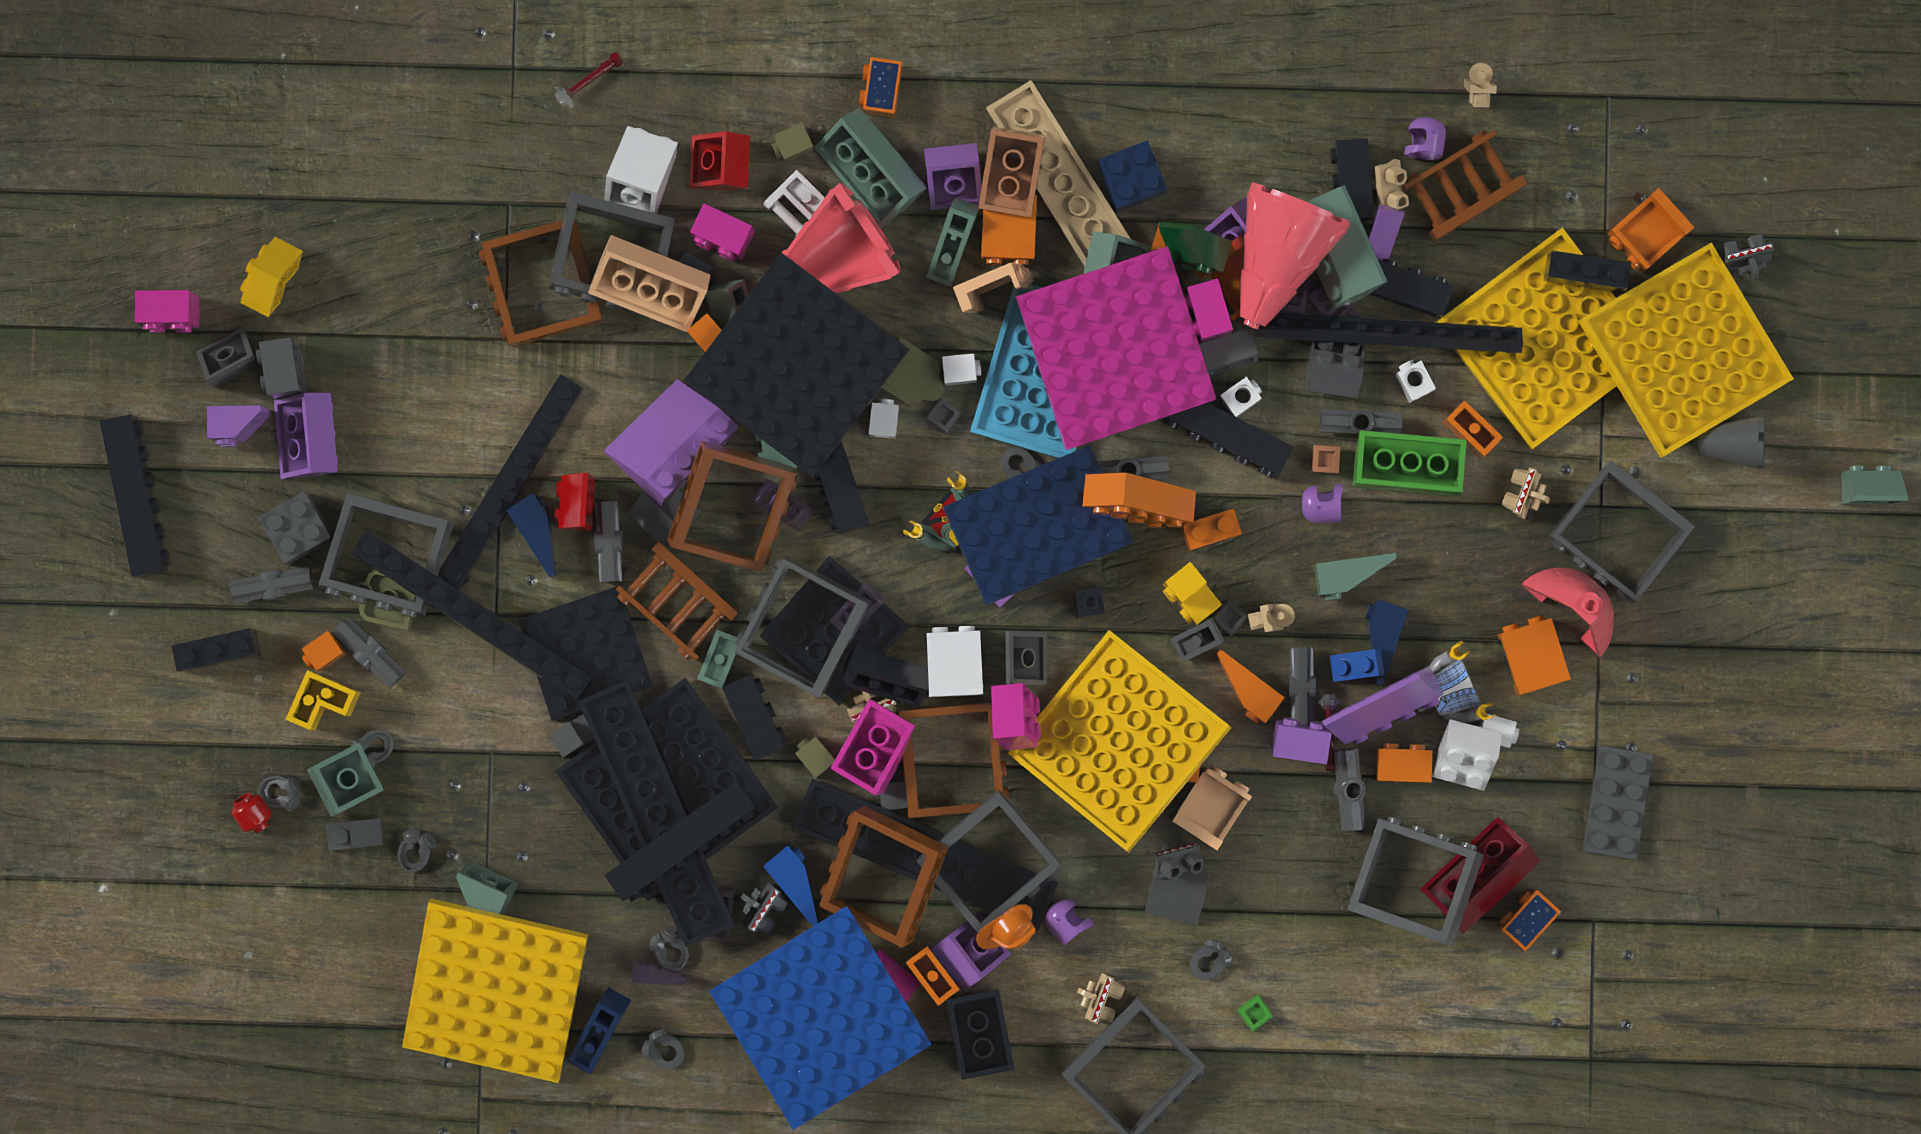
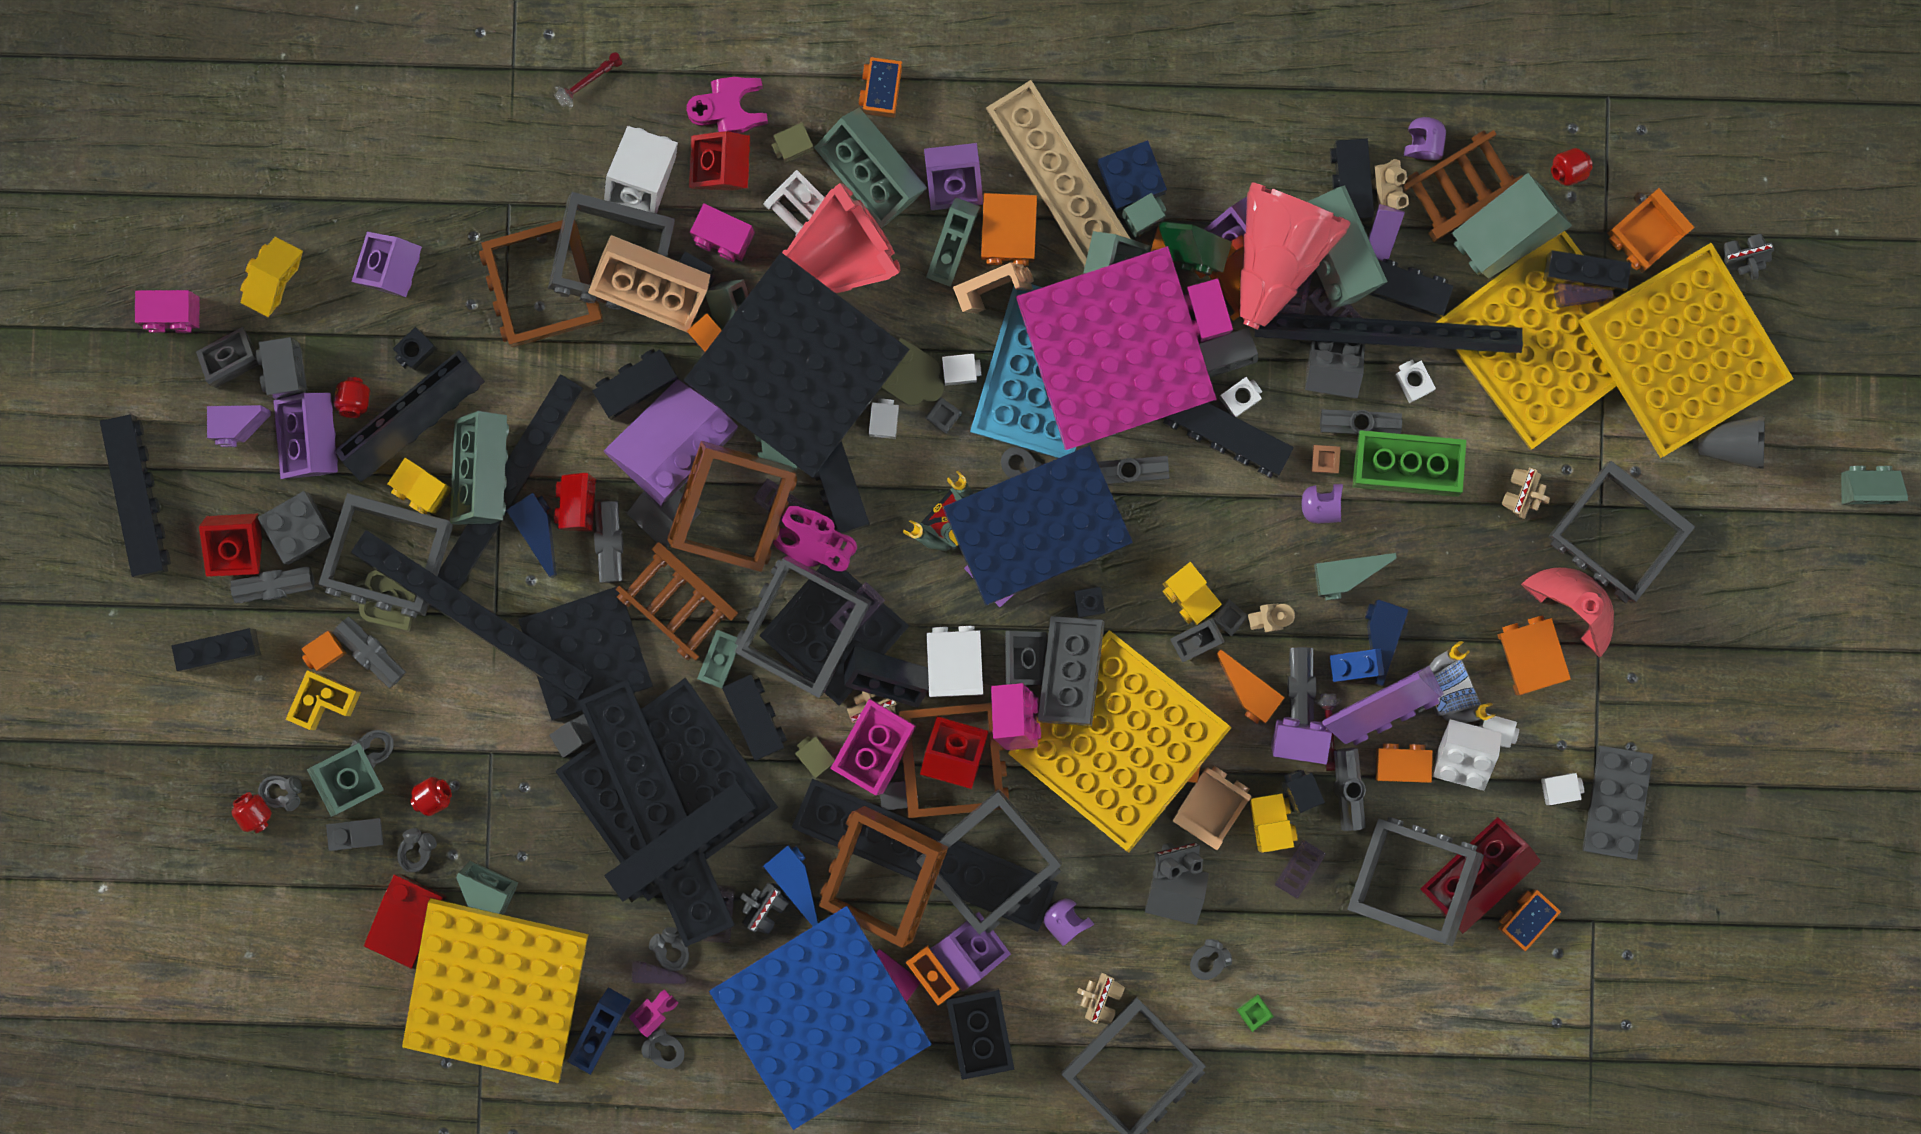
orange piece [976,904,1036,949] -> none
nougat slope [978,126,1046,217] -> none
orange brick [1083,473,1196,528] -> none
orange brick [1181,509,1242,552] -> none
orange brick [1442,400,1503,459] -> none
tan hips [1464,62,1497,107] -> none
none -> red slope [199,513,262,577]
none -> red head [334,377,370,418]
none -> black brick [335,350,485,482]
none -> medium lavender slope [351,232,422,297]
none -> red slope [364,874,447,969]
none -> yellow brick [388,458,452,515]
none -> black brick [392,327,438,370]
none -> red head [411,777,452,816]
none -> sand green slope [450,411,509,524]
none -> black brick [592,349,679,420]
none -> dark pink plate [629,990,678,1038]
none -> dark pink piece [687,77,768,133]
none -> dark pink piece [773,506,857,571]
none -> red slope [920,716,988,789]
none -> dark grey plate [1038,616,1105,726]
none -> sand green brick [1122,193,1166,239]
none -> yellow brick [1250,793,1298,853]
none -> clear purple slope [1275,840,1326,899]
none -> black brick [1280,770,1325,813]
none -> sand green slope [1452,173,1572,279]
none -> white brick [1541,773,1584,805]
none -> red head [1551,148,1592,186]
none -> slope [1554,283,1613,308]

